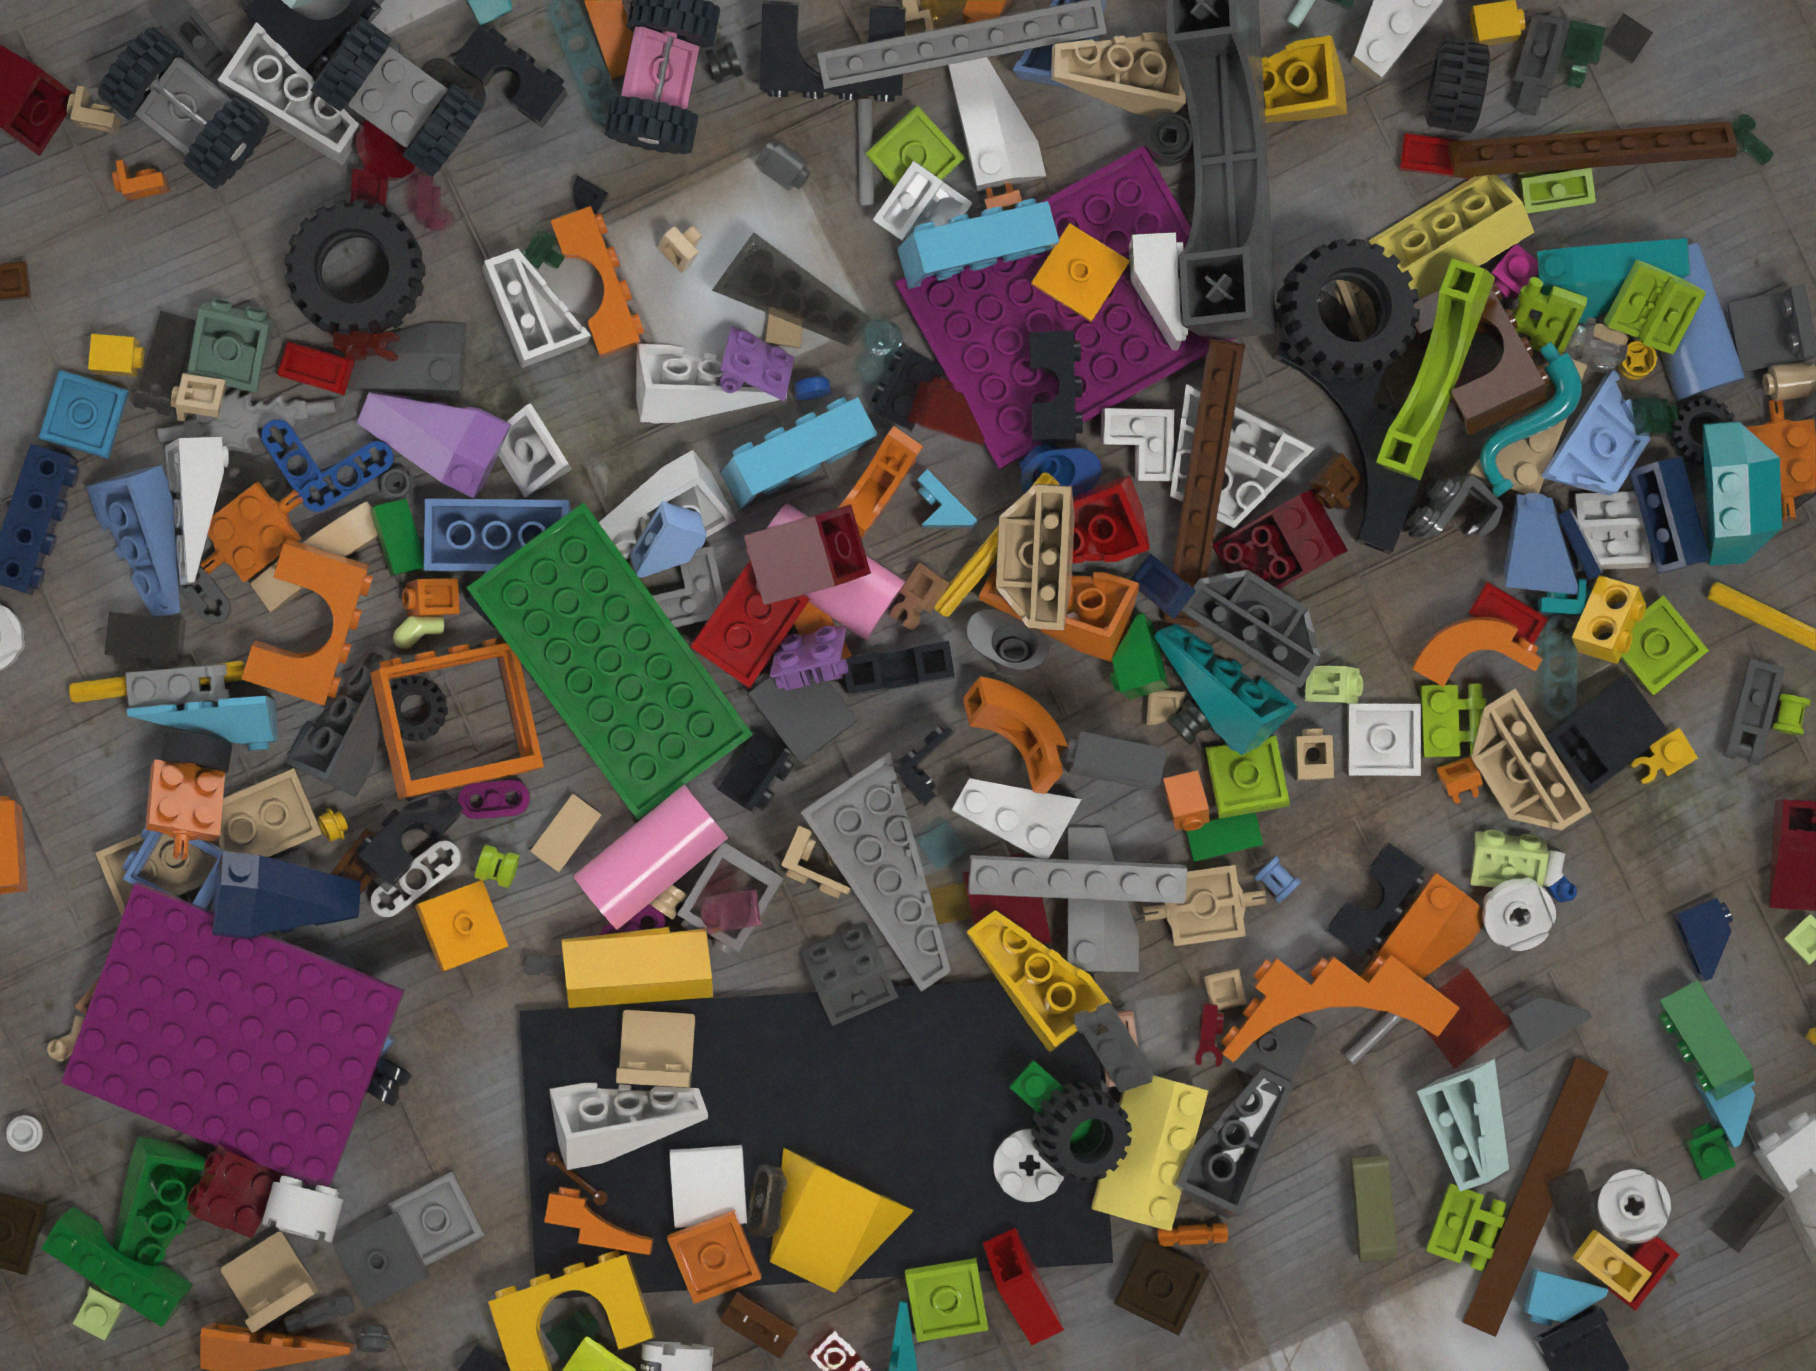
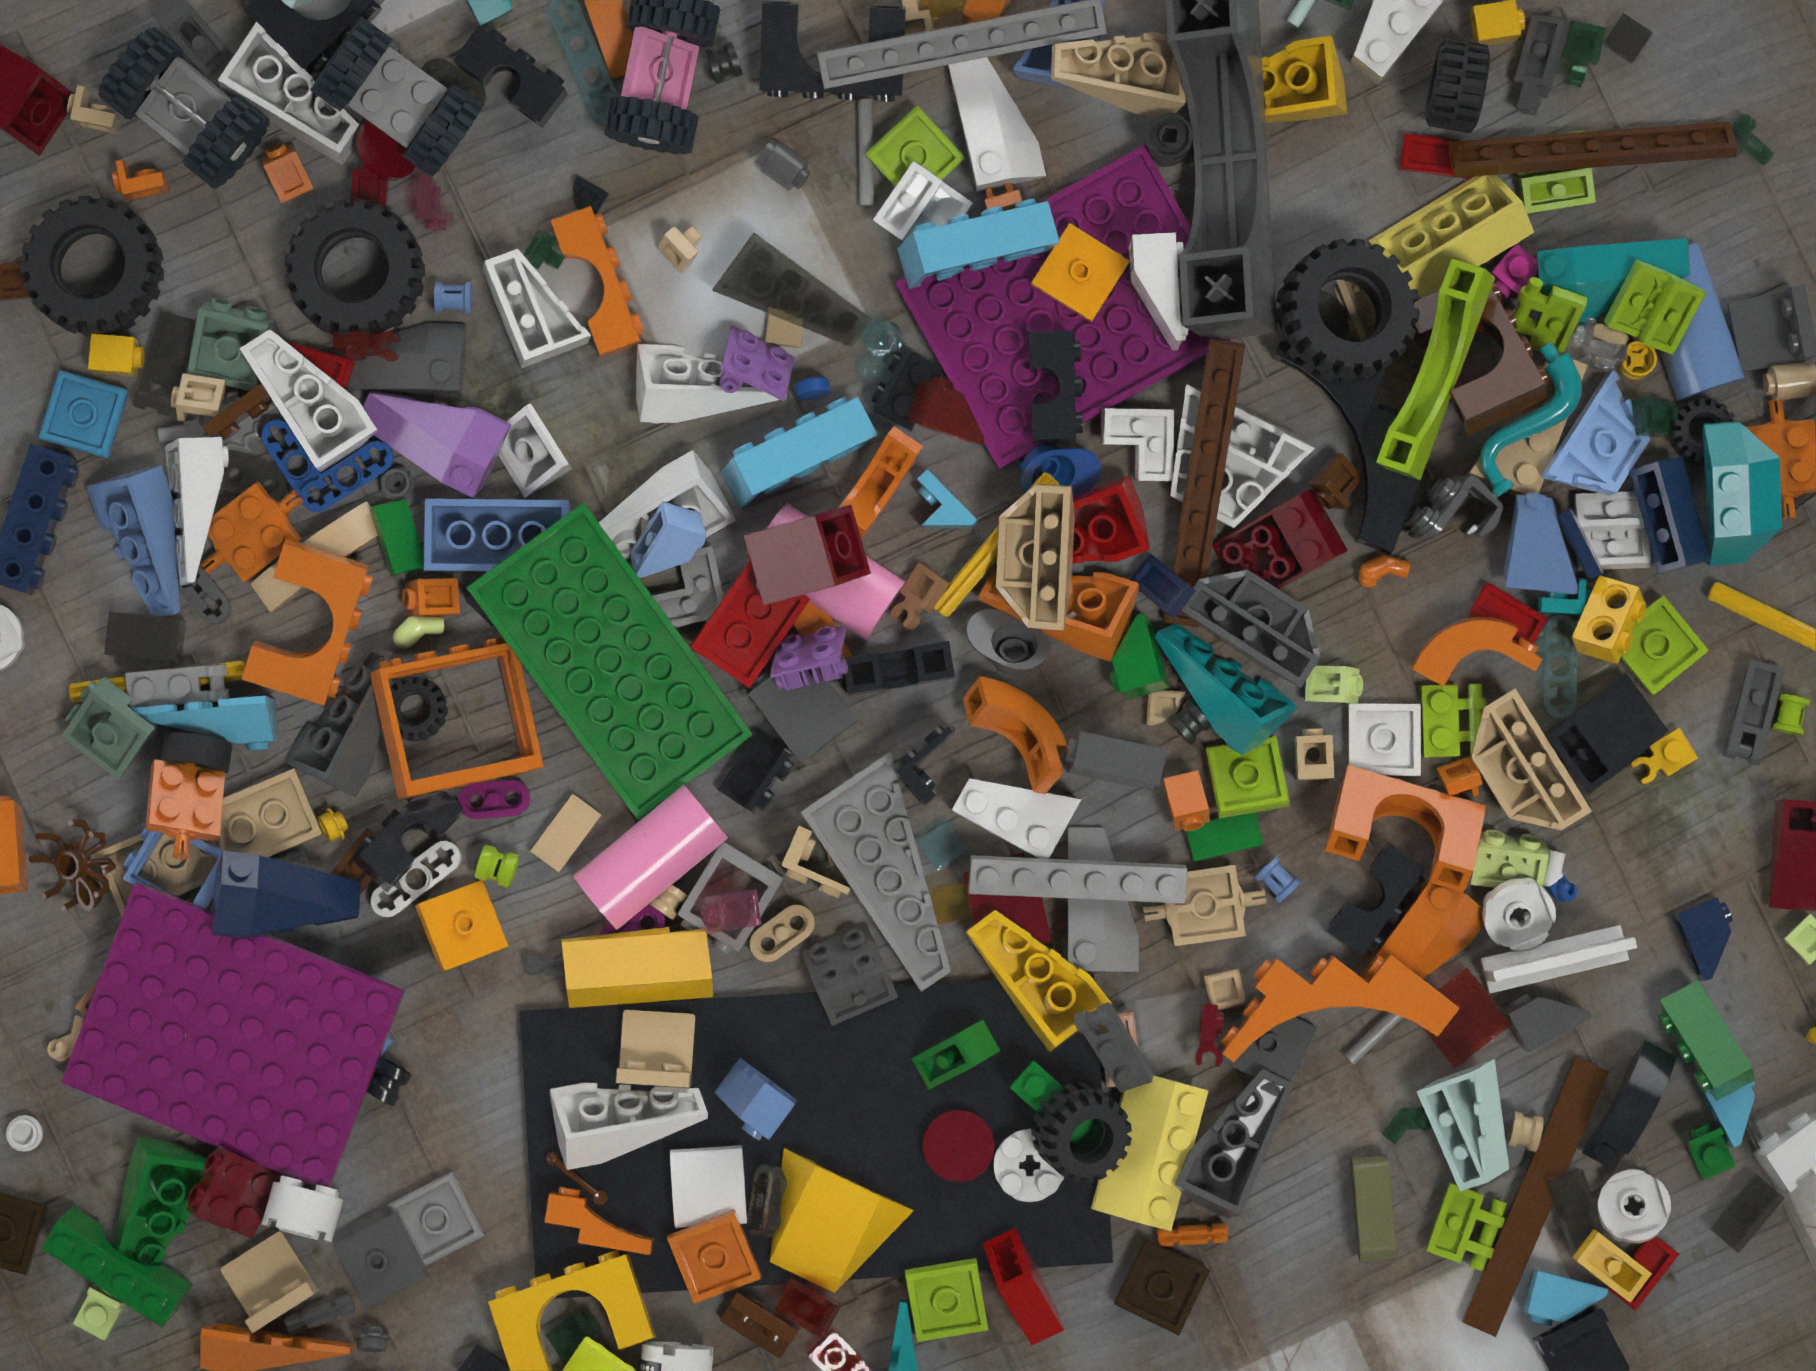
none -> black tyre [20,195,165,337]
none -> reddish brown animal [28,819,116,912]
none -> sand green plate [61,677,155,780]
none -> reddish brown plate [202,383,271,441]
none -> white wedge [239,329,378,473]
none -> orange bracket [261,143,314,204]
none -> medium blue bush [434,281,473,314]
none -> medium blue wedge [714,1058,798,1140]
none -> tan plate [750,905,815,962]
none -> clear red slope [775,1278,841,1340]
none -> green slope [911,1019,1000,1090]
none -> dark red tile [923,1110,995,1182]
none -> orange arch [1325,765,1486,892]
none -> orange arm [1358,554,1411,588]
none -> clear green arm [1382,1106,1432,1145]
none -> white fence [1479,925,1638,994]
none -> tan wheel [1506,1111,1544,1152]
none -> black arch [1582,1040,1677,1171]

